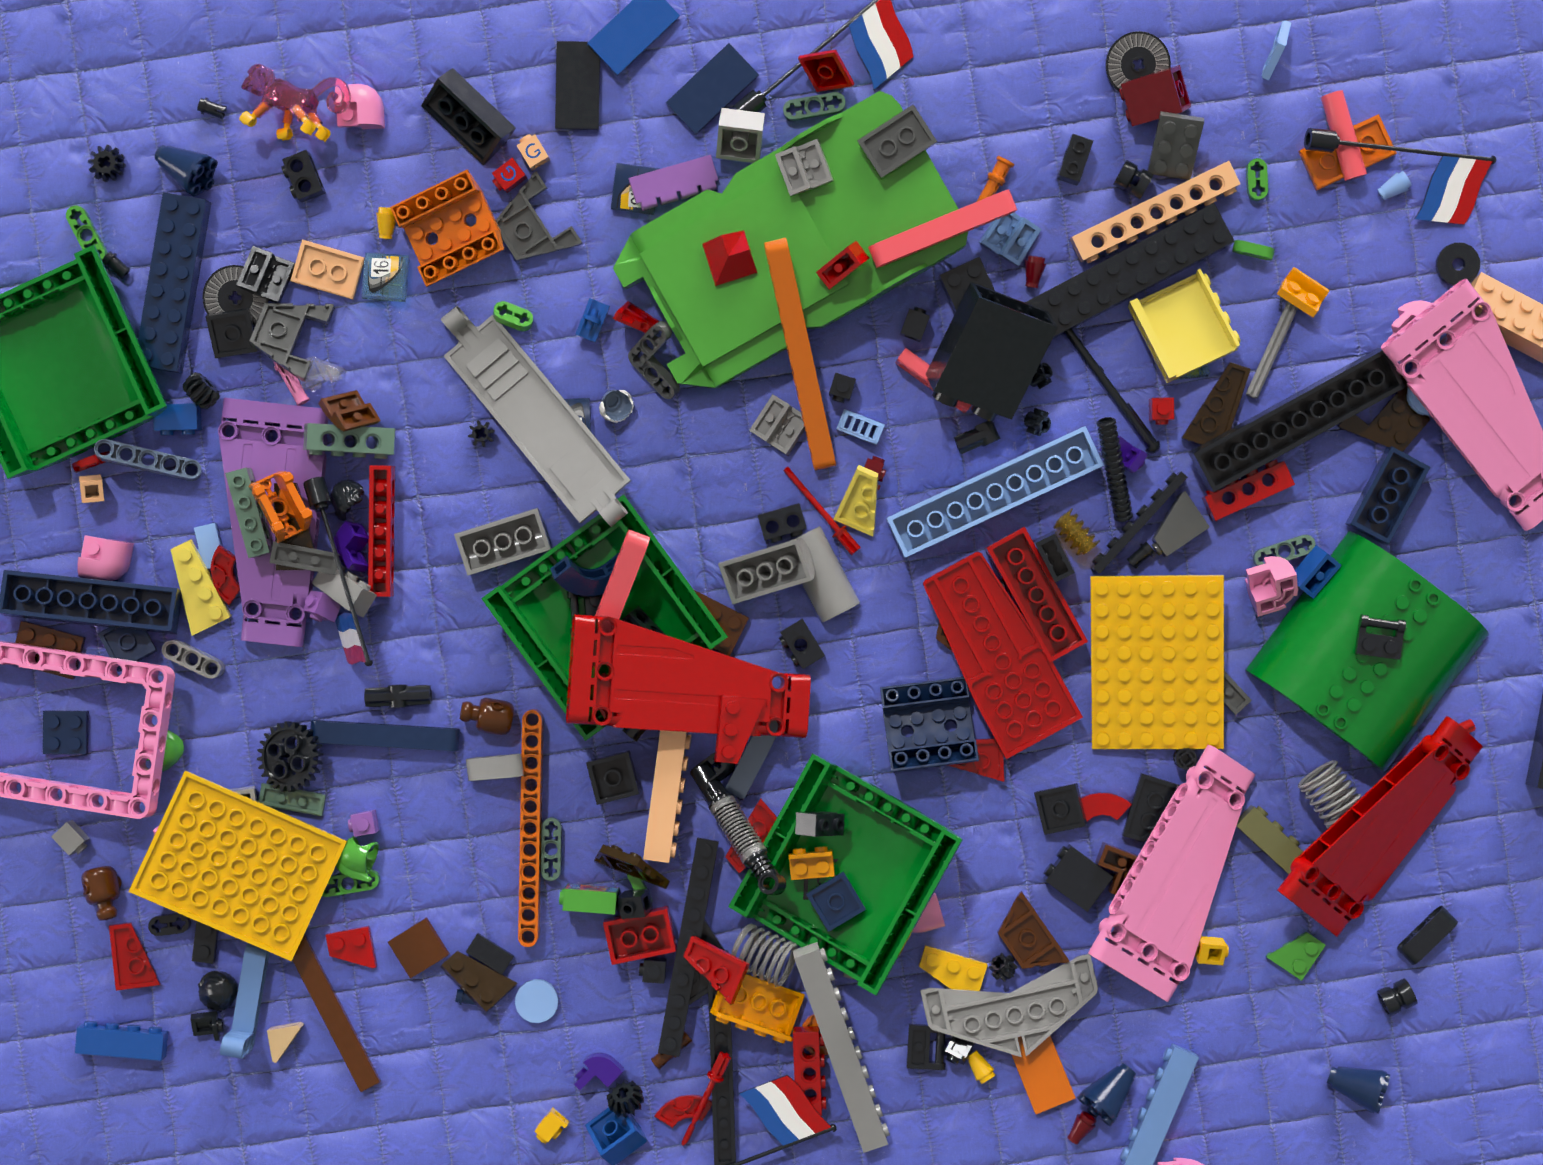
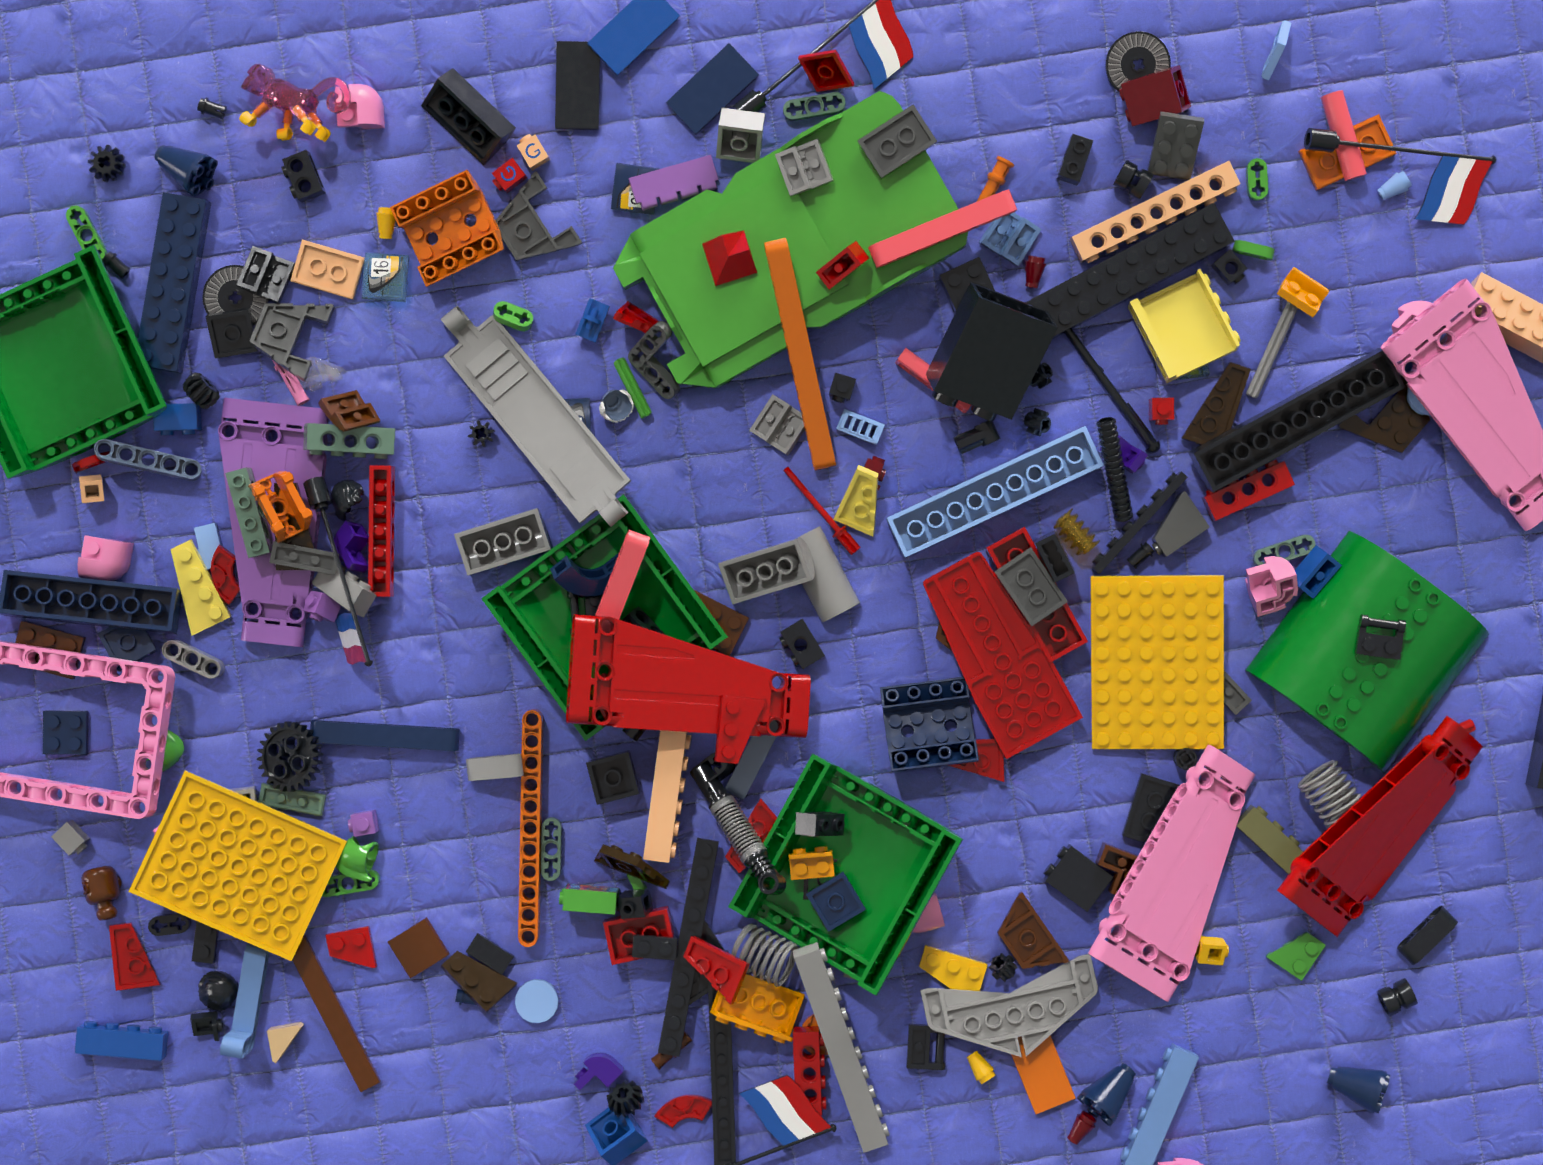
black piece [364,685,432,707] -> none
reddish brown piece [459,698,514,735] -> none
yellow brick [534,1107,569,1144] -> none
black brick [639,957,667,984] -> none
red piece [682,1052,731,1146] -> none
black brick [758,503,807,543] -> none
black brick [900,307,930,342] -> none
bracket [943,1036,975,1065] -> none
black plate [1034,783,1088,835] -> none
red tile [1081,793,1132,821] -> none
dark blue brick [1345,446,1431,545] -> none
black tile [1436,243,1480,286] -> none
none -> bright green axle [614,357,652,418]
none -> black plate [632,934,678,960]
none -> dark grey plate [994,547,1068,626]
none -> black brick [1211,249,1248,285]

